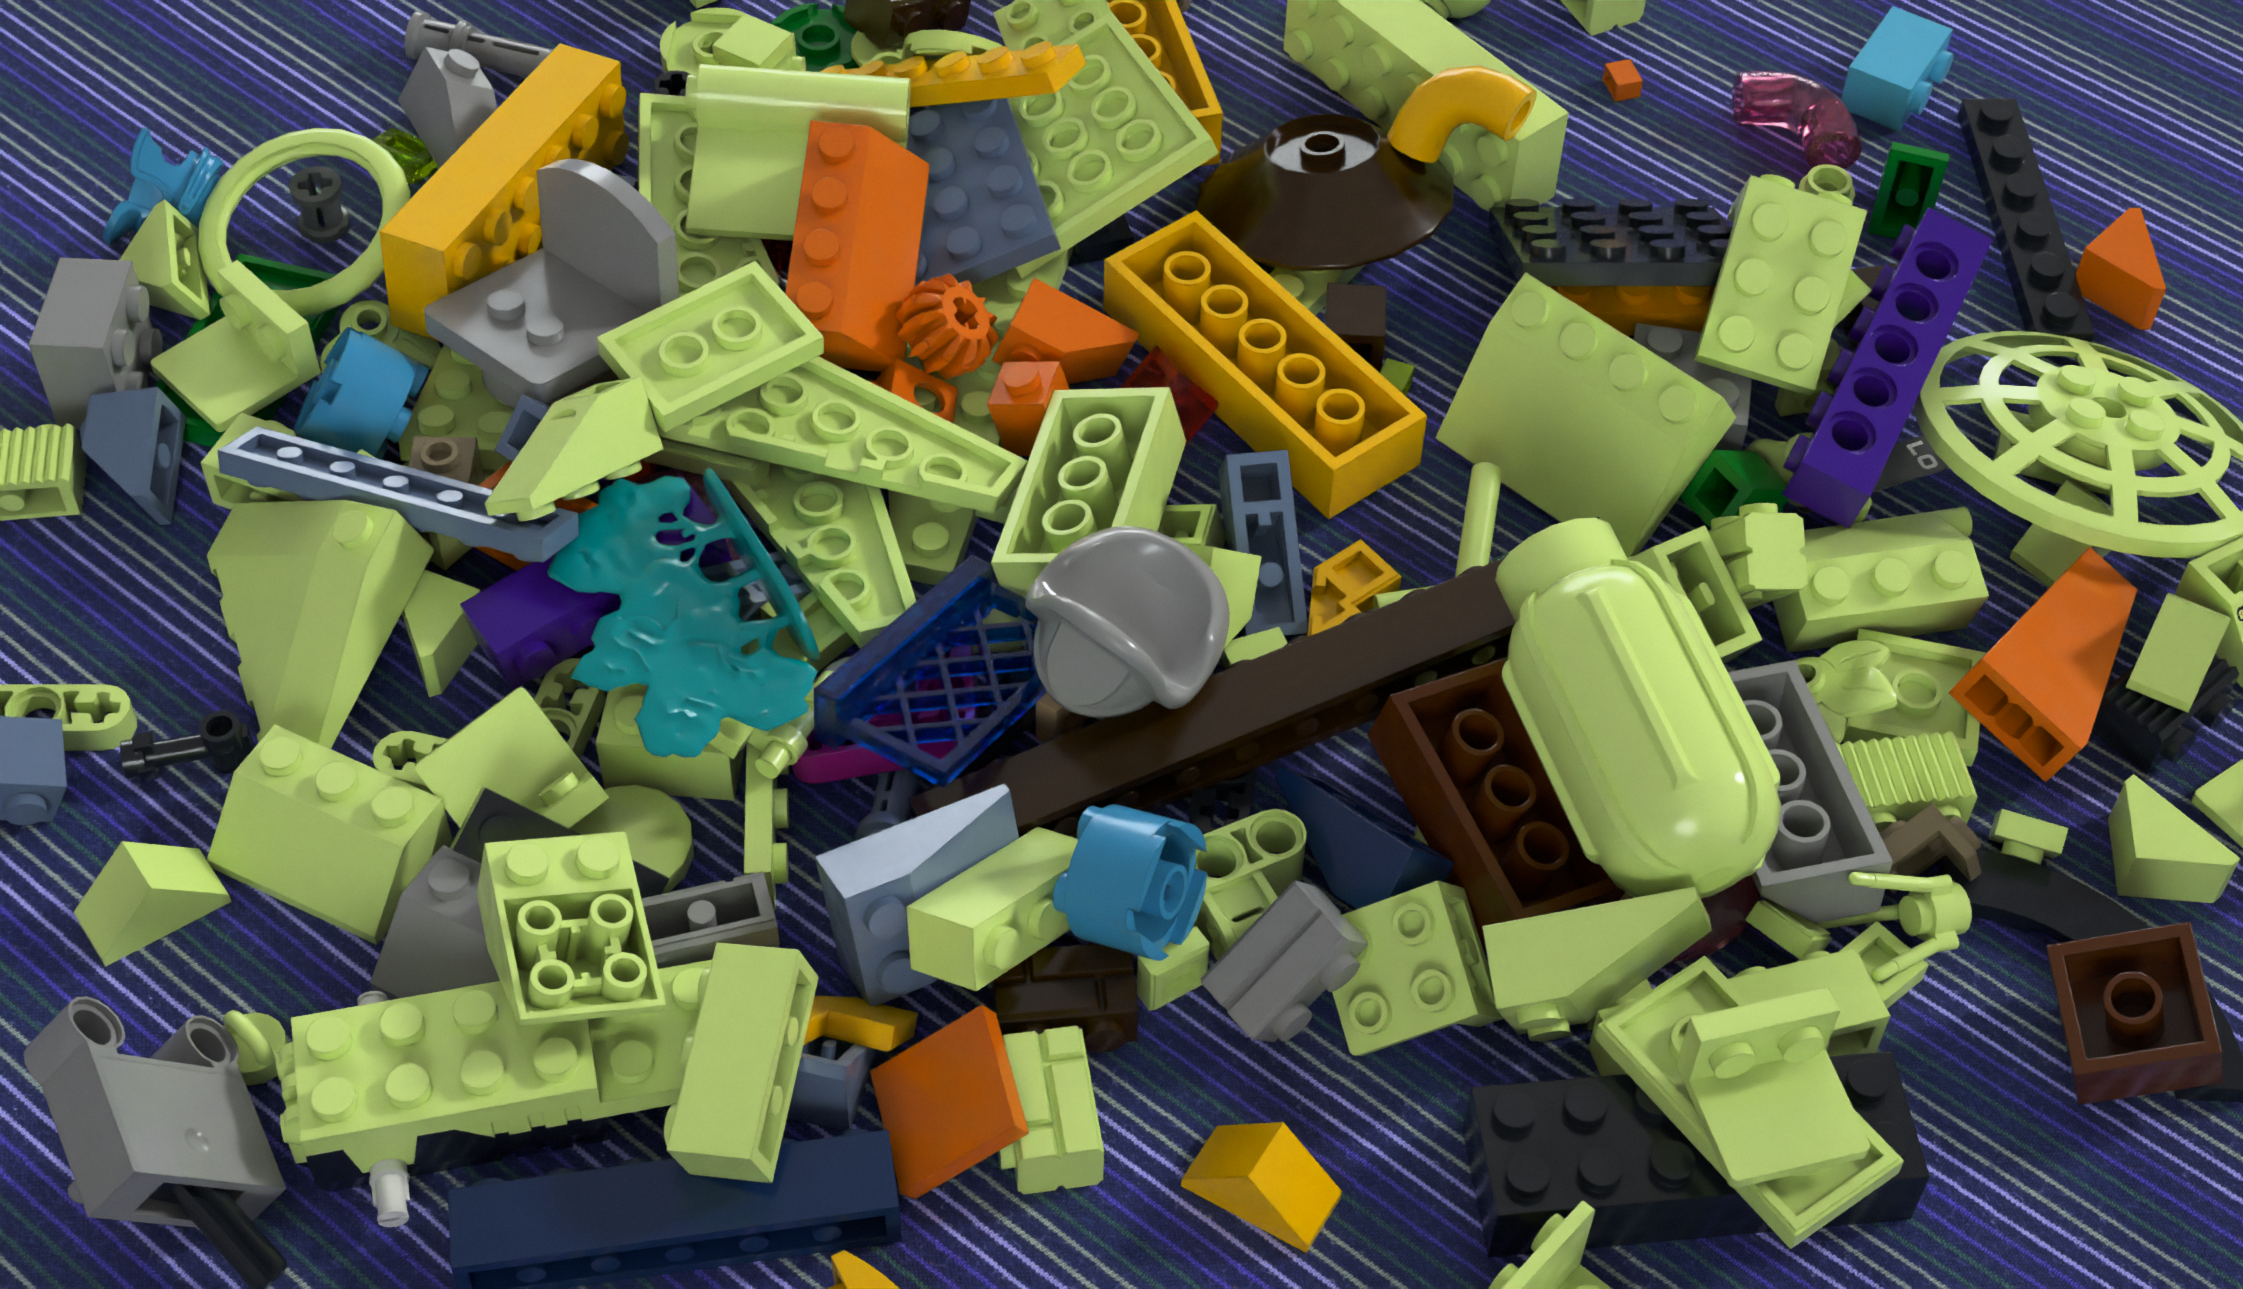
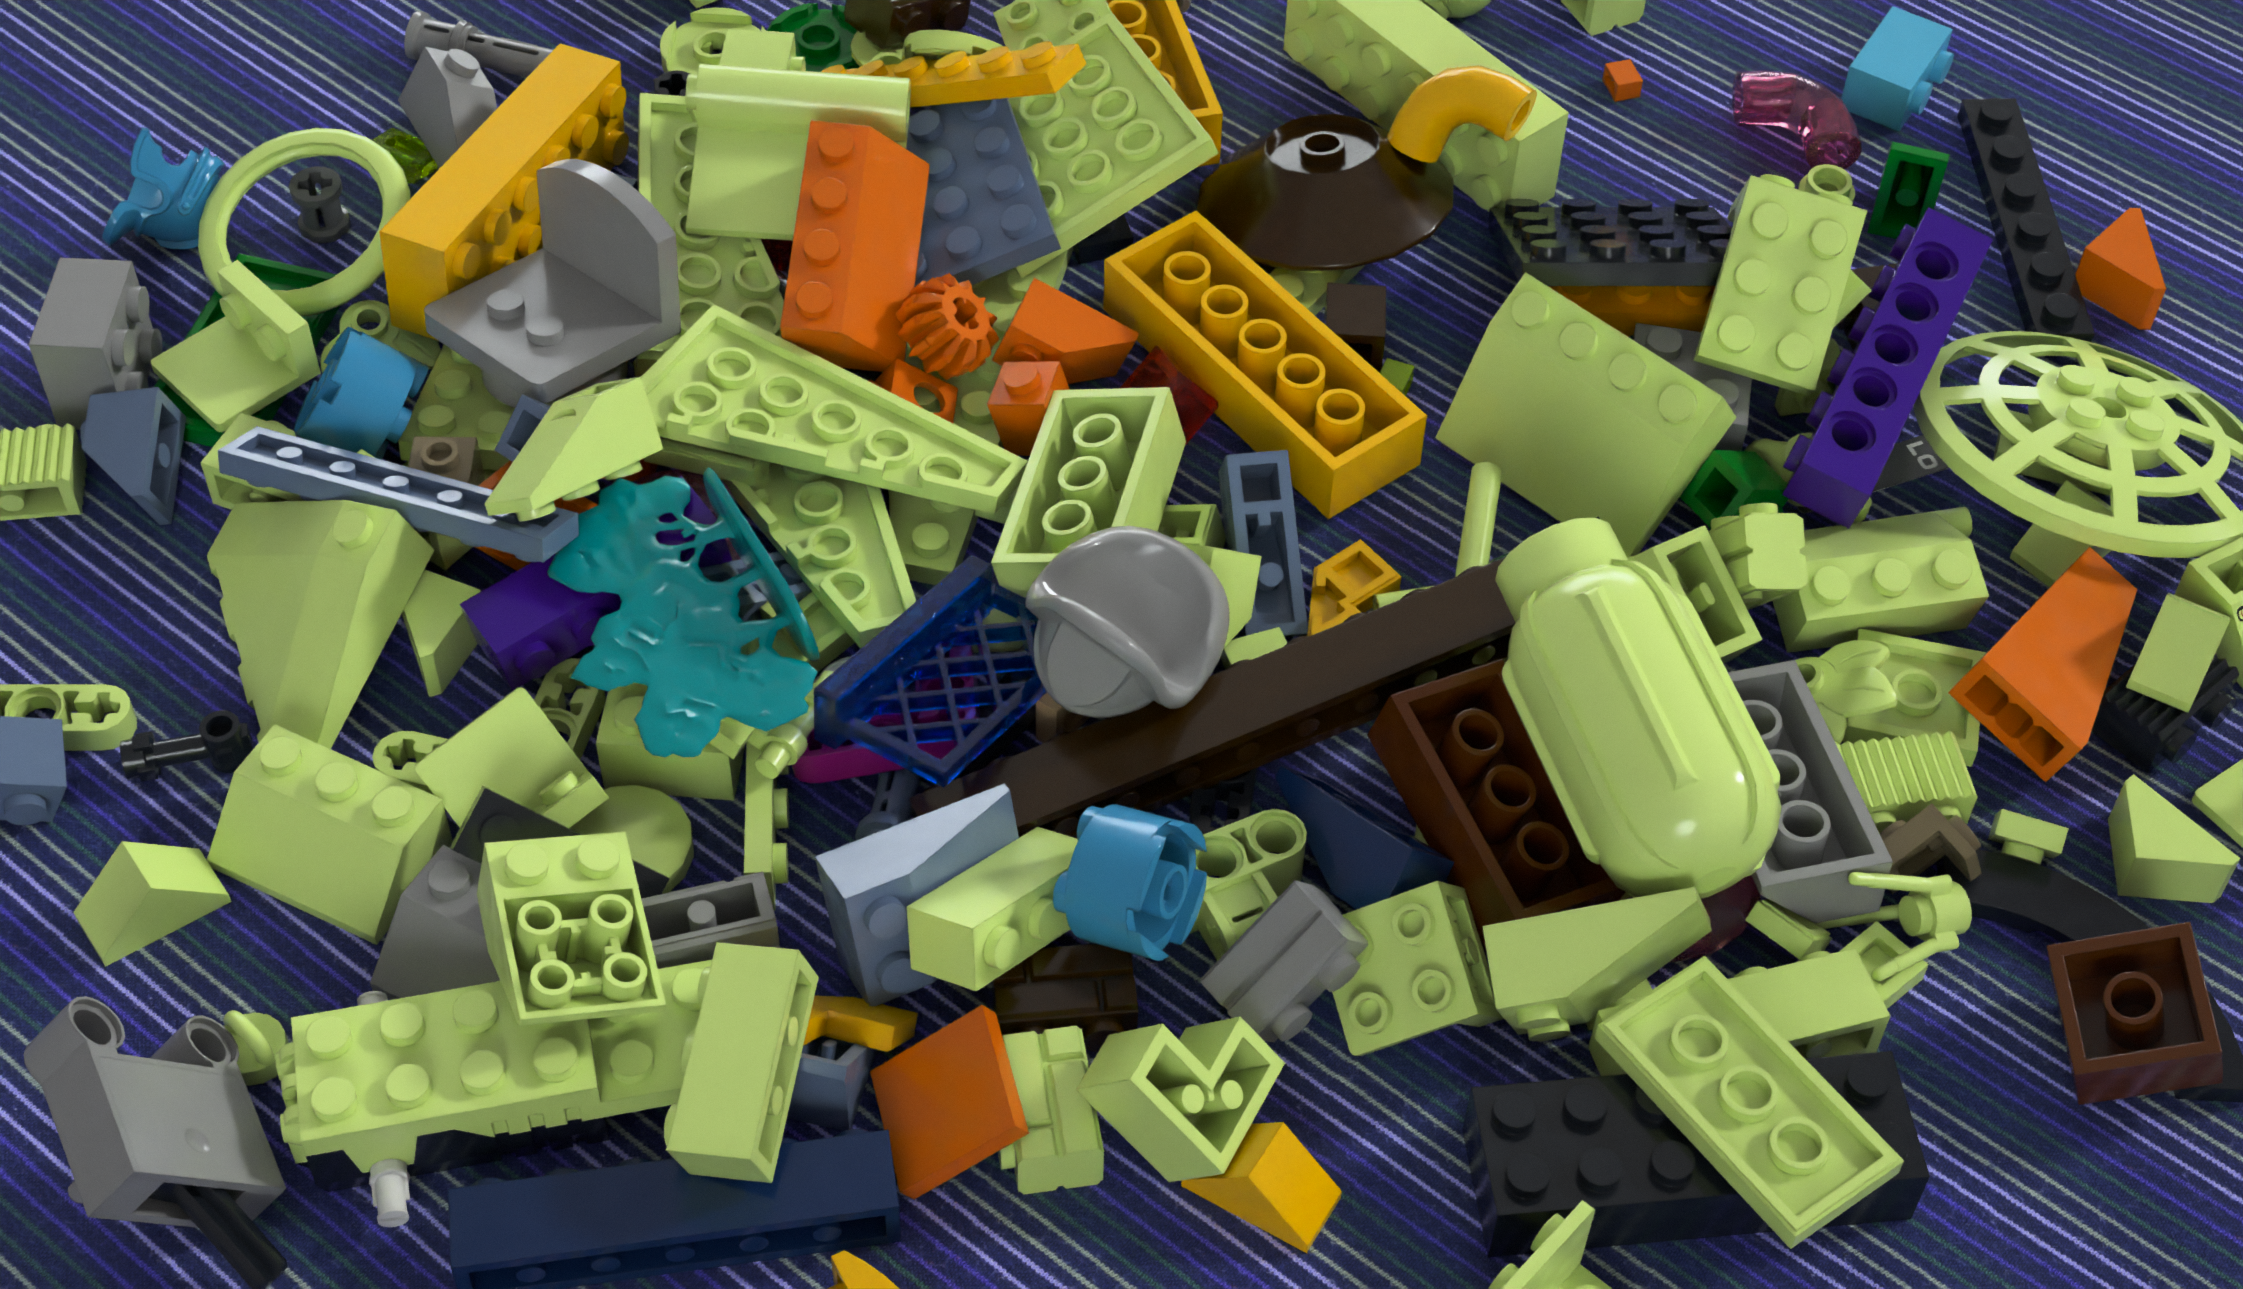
yellowish green slope [119,199,210,320] -> none
yellowish green plate [597,261,824,433] -> none
yellowish green tile [712,13,793,69] -> none
yellowish green tile [1136,926,1210,1011] -> none
yellowish green bracket [1676,986,1870,1188] -> none
none -> yellowish green brick [1076,1016,1285,1182]

